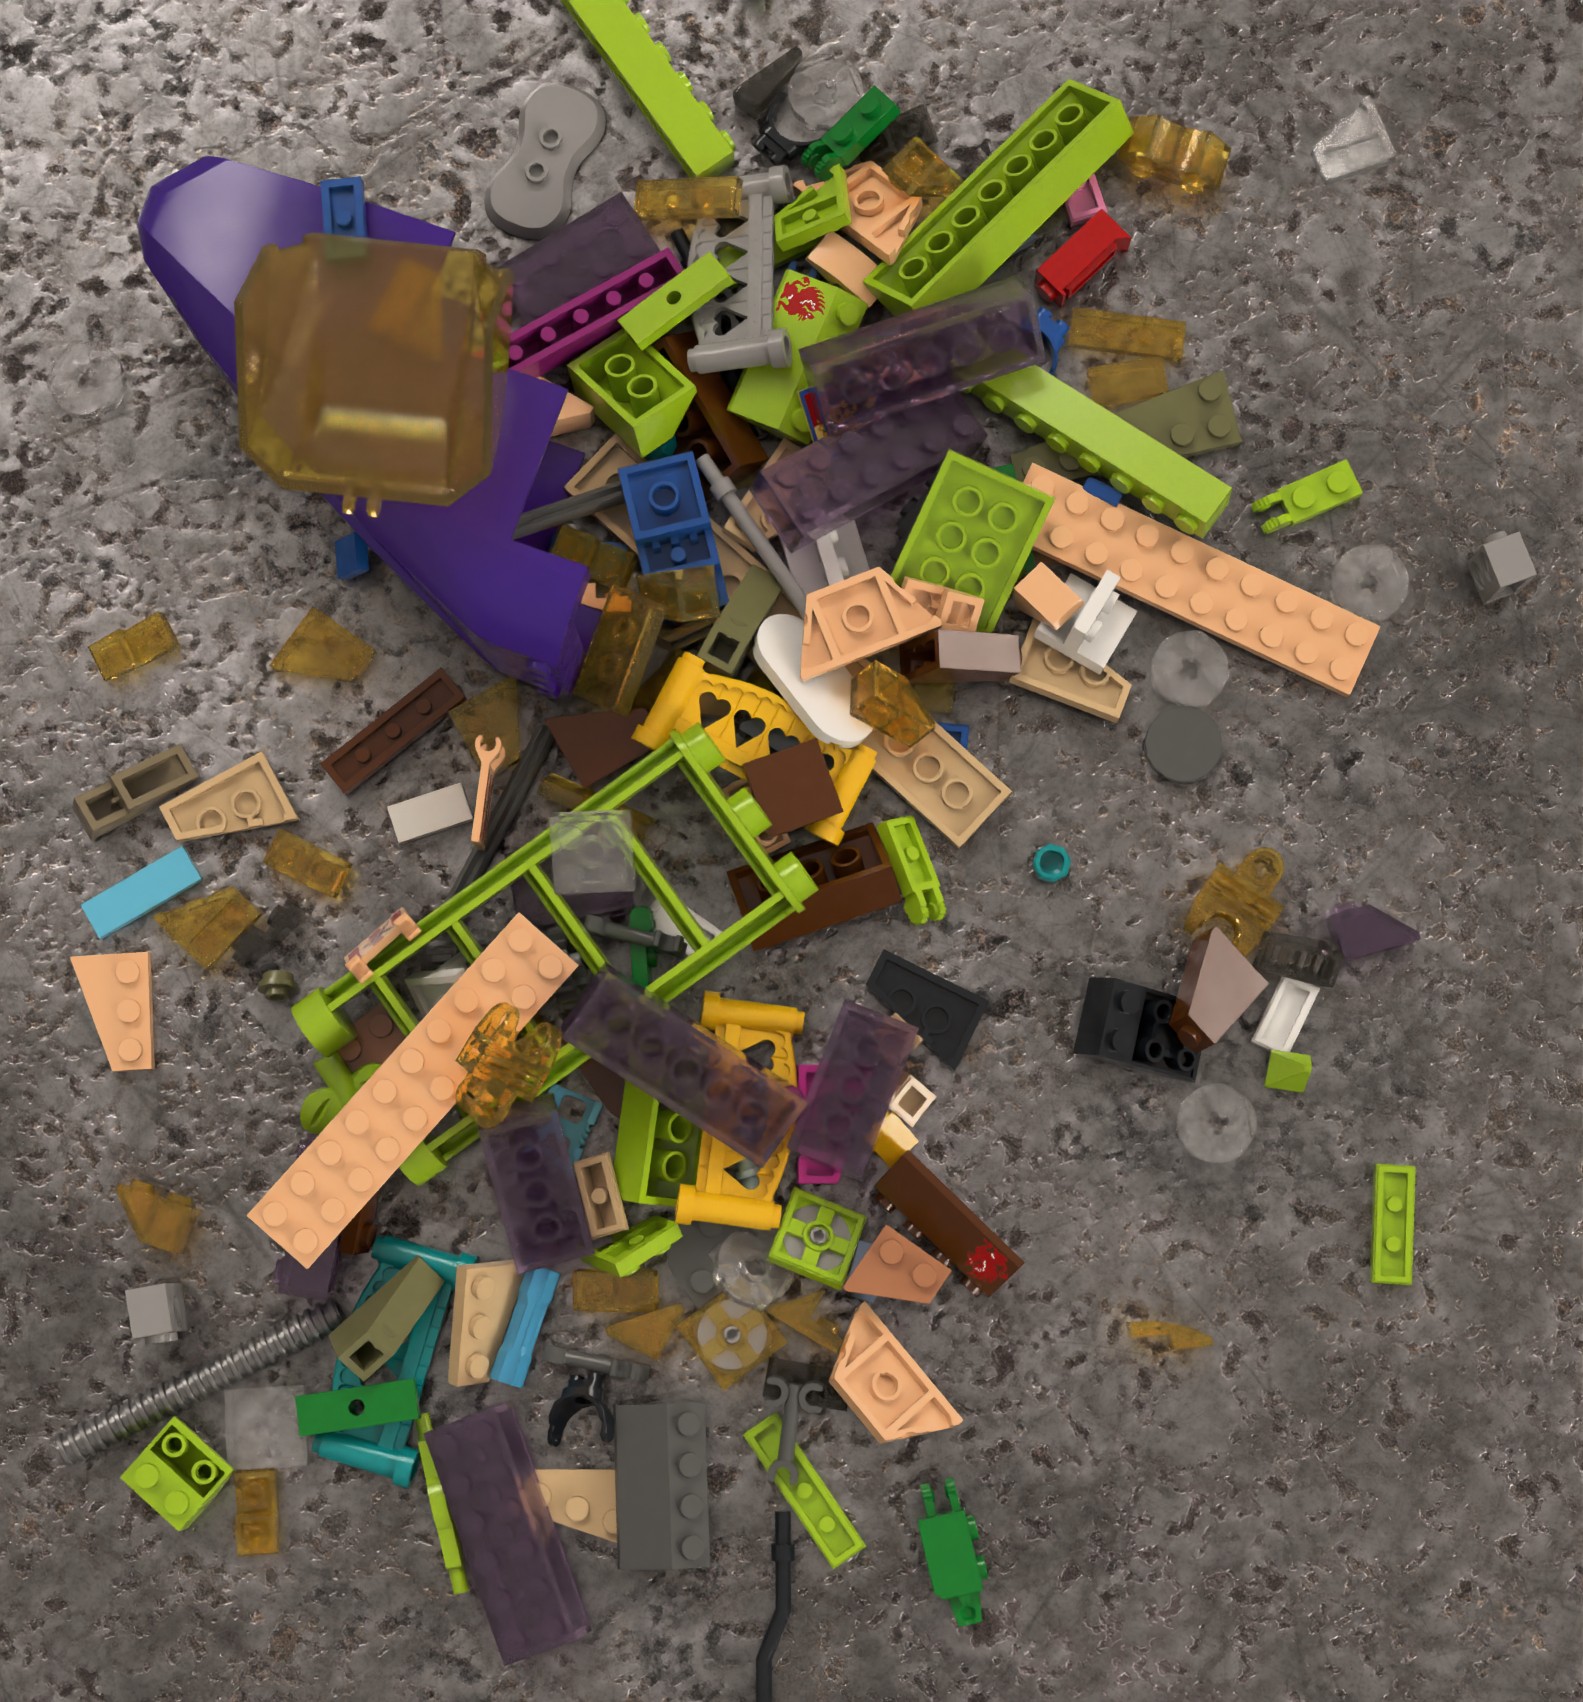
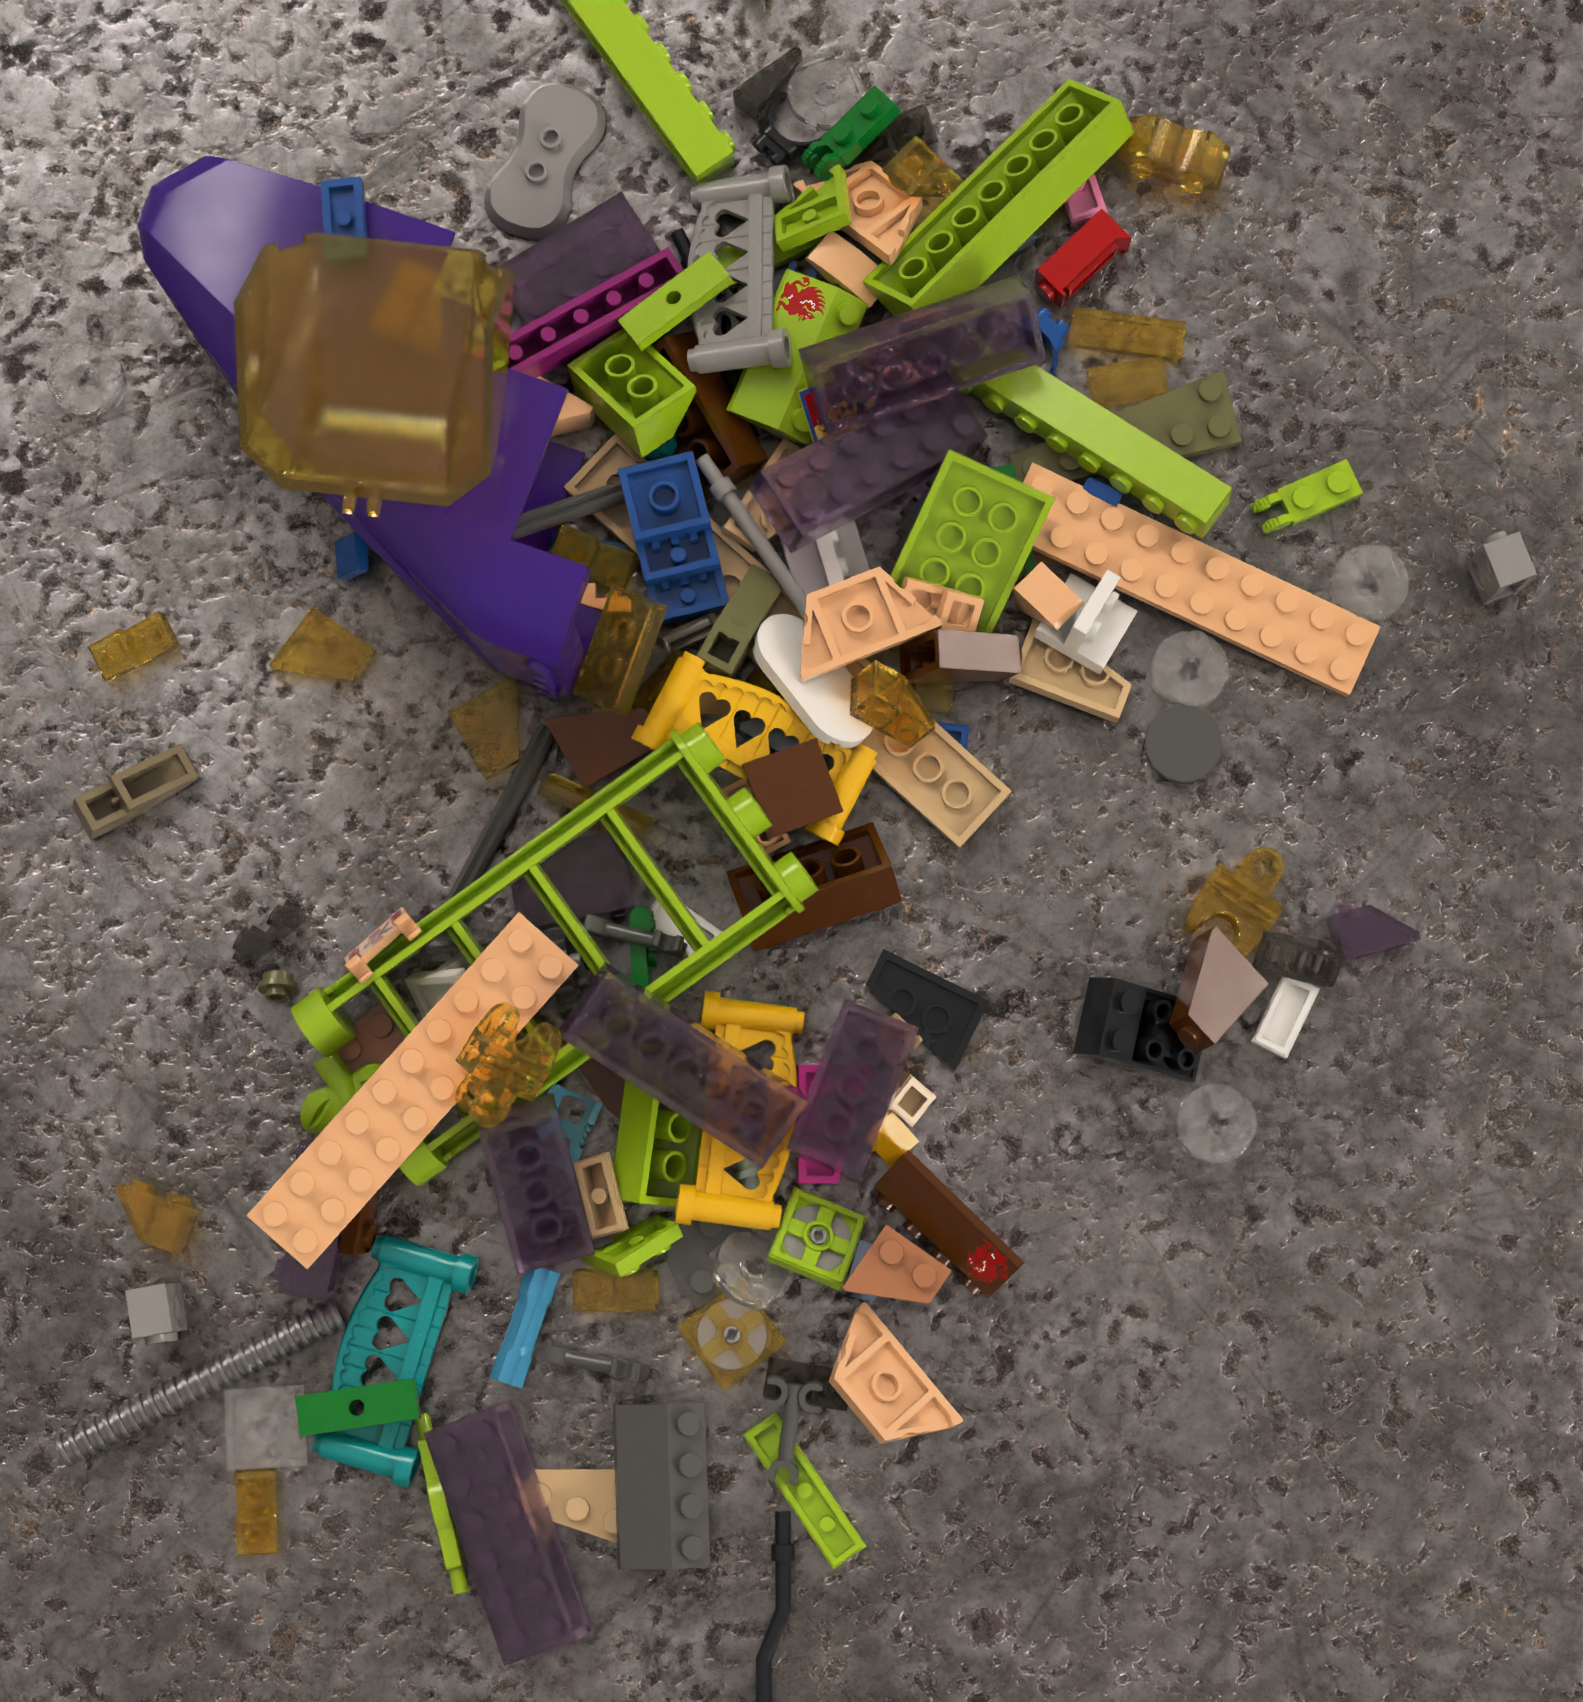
light nougat wing [70,952,155,1072] -> none
medium azure tile [81,846,204,940] -> none
lime slope [120,1416,235,1532] -> none
clear yellow wing [153,886,263,971] -> none
tan wing [159,751,300,842] -> none
clear yellow slope [263,828,353,899] -> none
reddish brown plate [320,667,467,795] -> none
olive slope [328,1255,445,1382] -> none
white tile [387,782,474,845] -> none
tan wing [447,1258,529,1387] -> none
light nougat flag [471,735,506,850] -> none
black helmet [547,1373,614,1447] -> none
clear plate [549,810,636,894] -> none
clear yellow slope [605,1302,685,1361] -> none
clear yellow tile [633,176,743,221] -> none
clear yellow slope [637,565,720,622] -> none
clear yellow slope [767,1291,843,1354] -> none
lime hinge [876,815,947,925] -> none
green hinge [916,1477,988,1627] -> none
teal tile [1032,843,1071,884] -> none
clear yellow slope [1126,1321,1213,1350] -> none
lime slope [1264,1049,1312,1093] -> none
clear wing [1311,95,1397,186] -> none
lime tile [1370,1164,1416,1285] -> none

